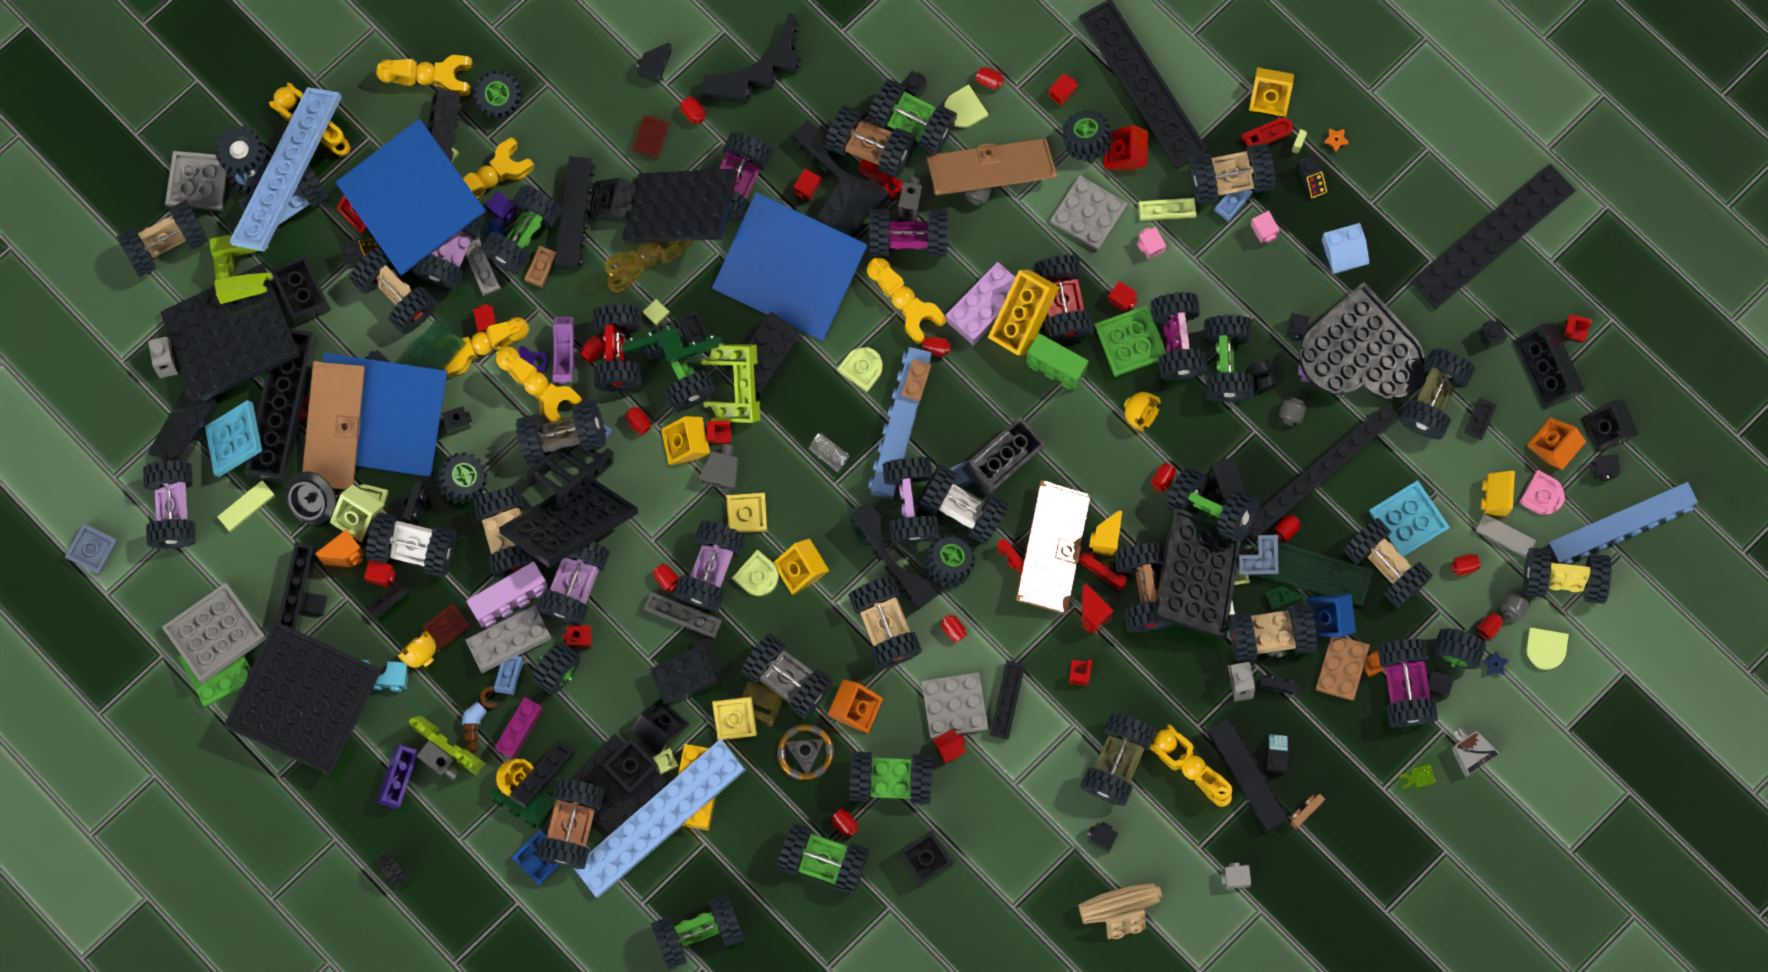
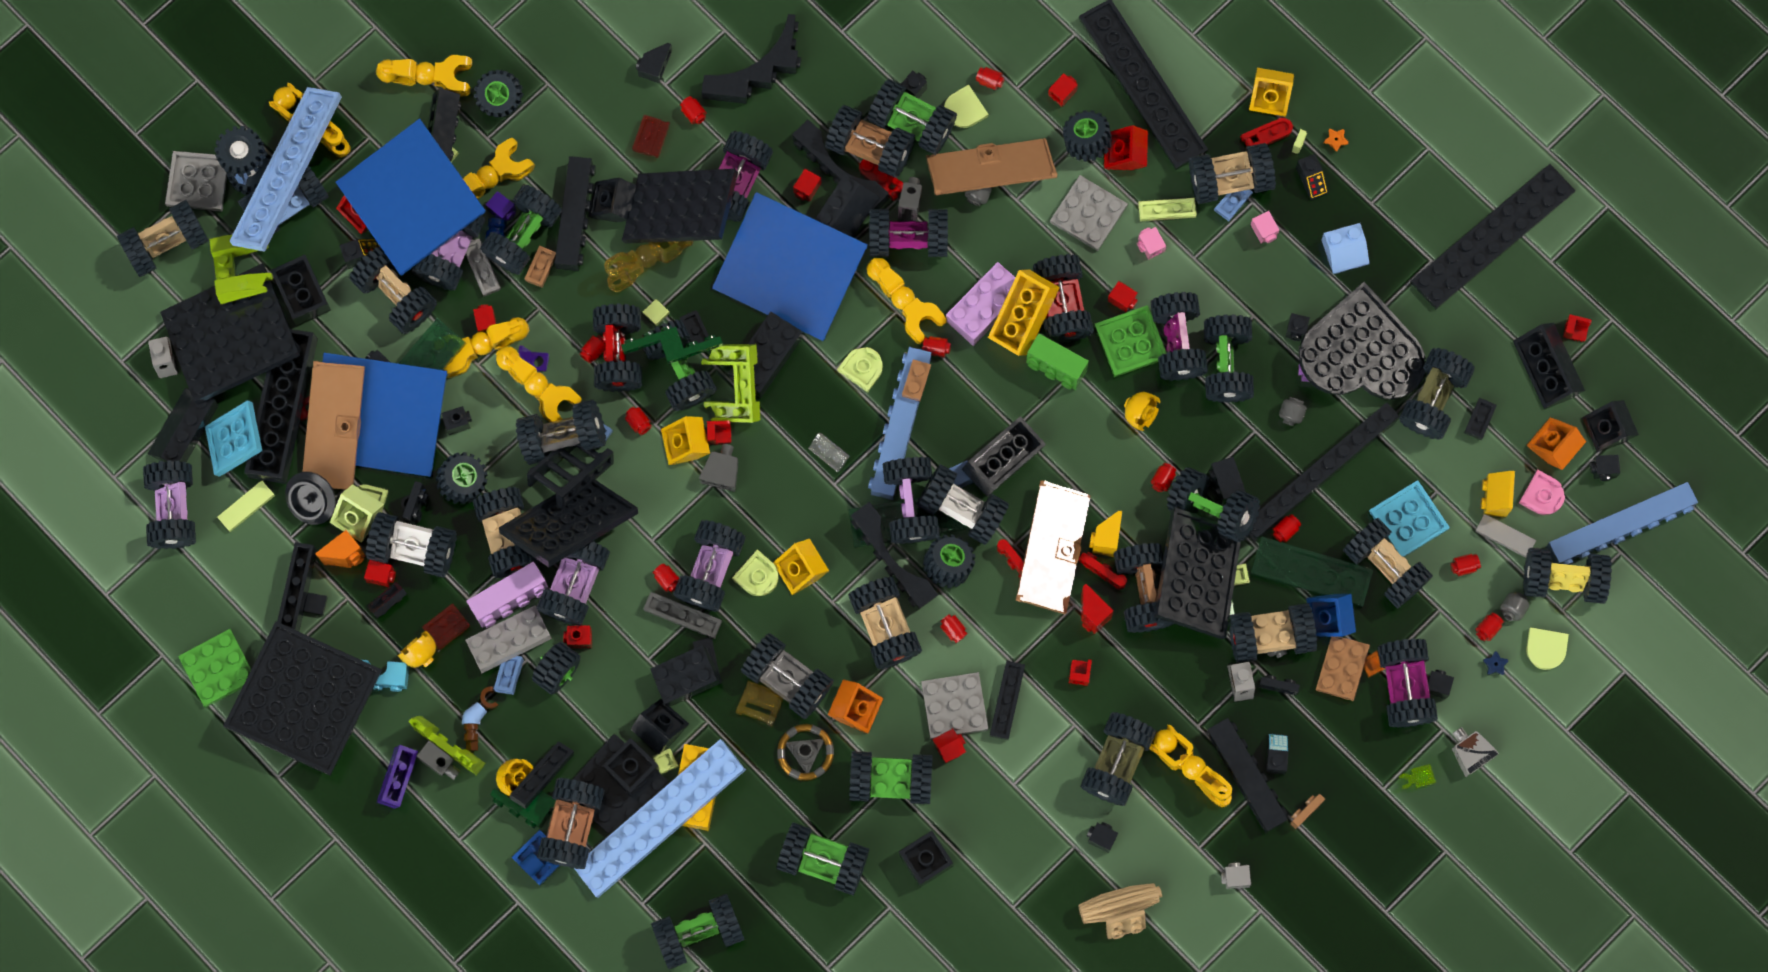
sand blue plate [65,523,118,575] -> none
light grey plate [162,583,266,684] -> none
black tyre [375,851,409,888] -> none
magenta brick [495,697,544,759] -> none
medium lavender arch [553,317,575,384] -> none
light yellow tile [713,697,757,740] -> none
light yellow tile [726,493,767,533] -> none
red brick [831,809,859,838] -> none
sand blue plate [1239,535,1279,575] -> none
black wheel [1246,359,1279,394] -> none
dark green tile [1264,586,1305,612] -> none
black wheel [1432,628,1486,669] -> none
black brick [1479,320,1507,349] -> none

